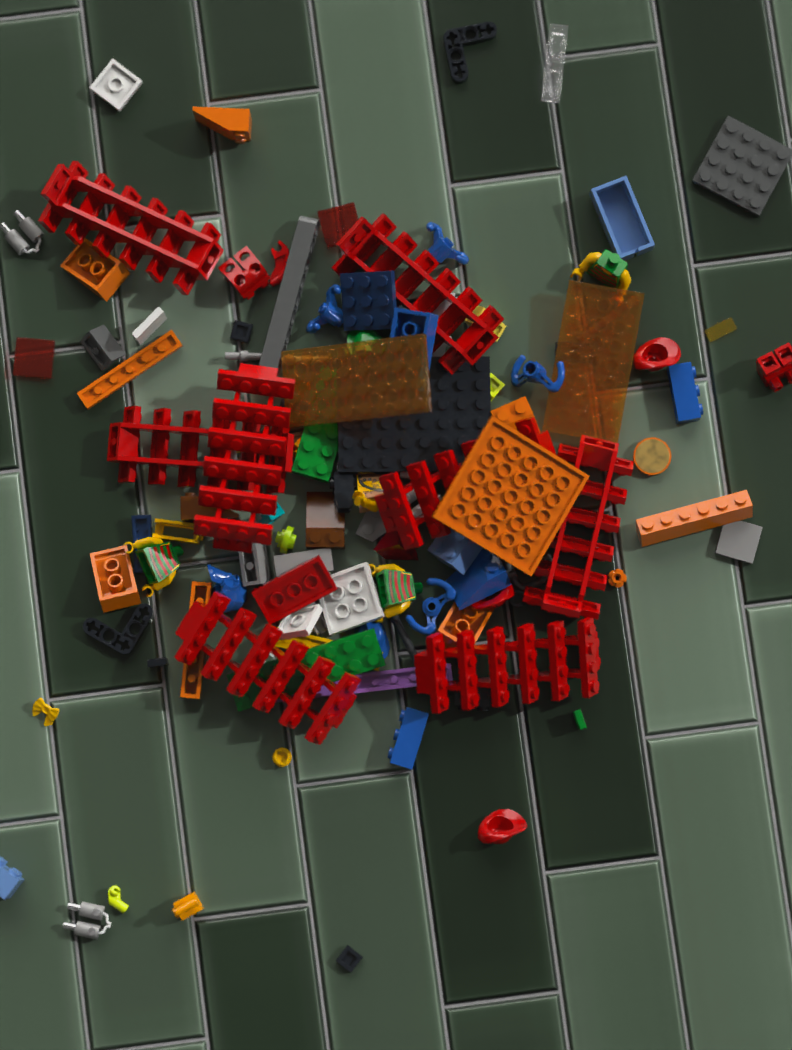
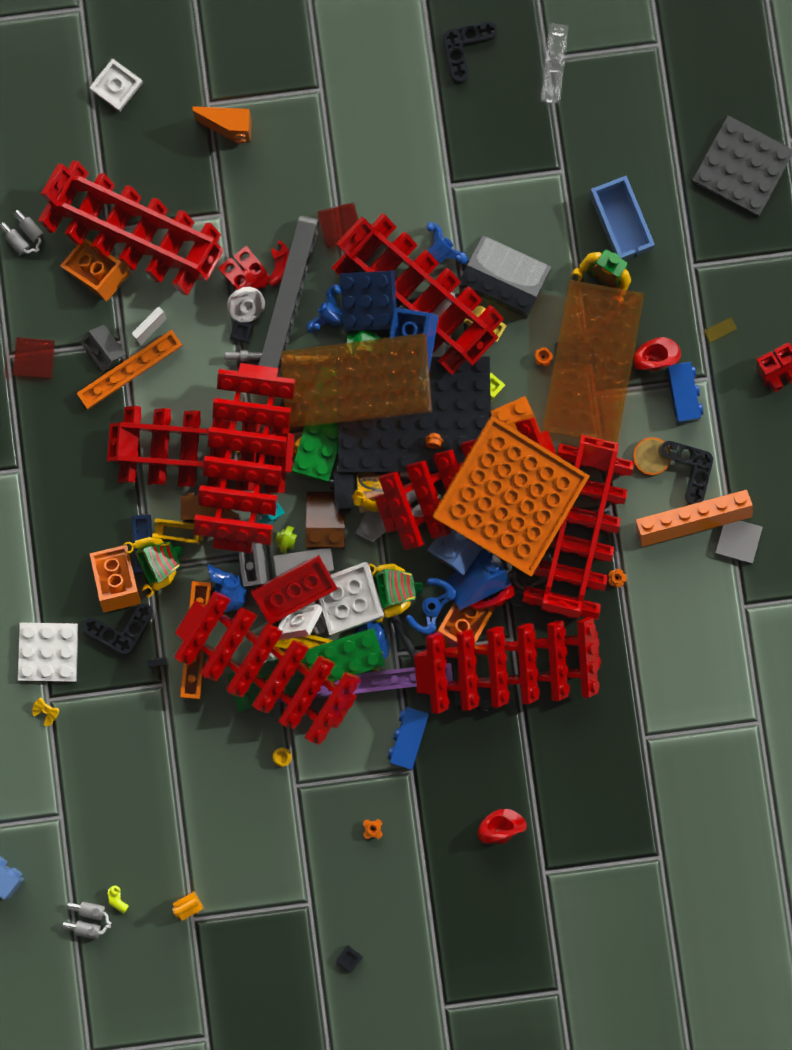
dark red slope [373,531,419,560] -> none
blue piece [511,355,565,393] -> none
green tile [572,709,587,730] -> none
none -> white plate [18,623,78,682]
none -> white tile [227,287,265,322]
none -> orange plate [363,819,383,839]
none -> orange plate [425,433,444,449]
none -> slope [459,236,551,318]
none -> orange plate [534,347,553,366]
none -> black beam [658,441,713,505]

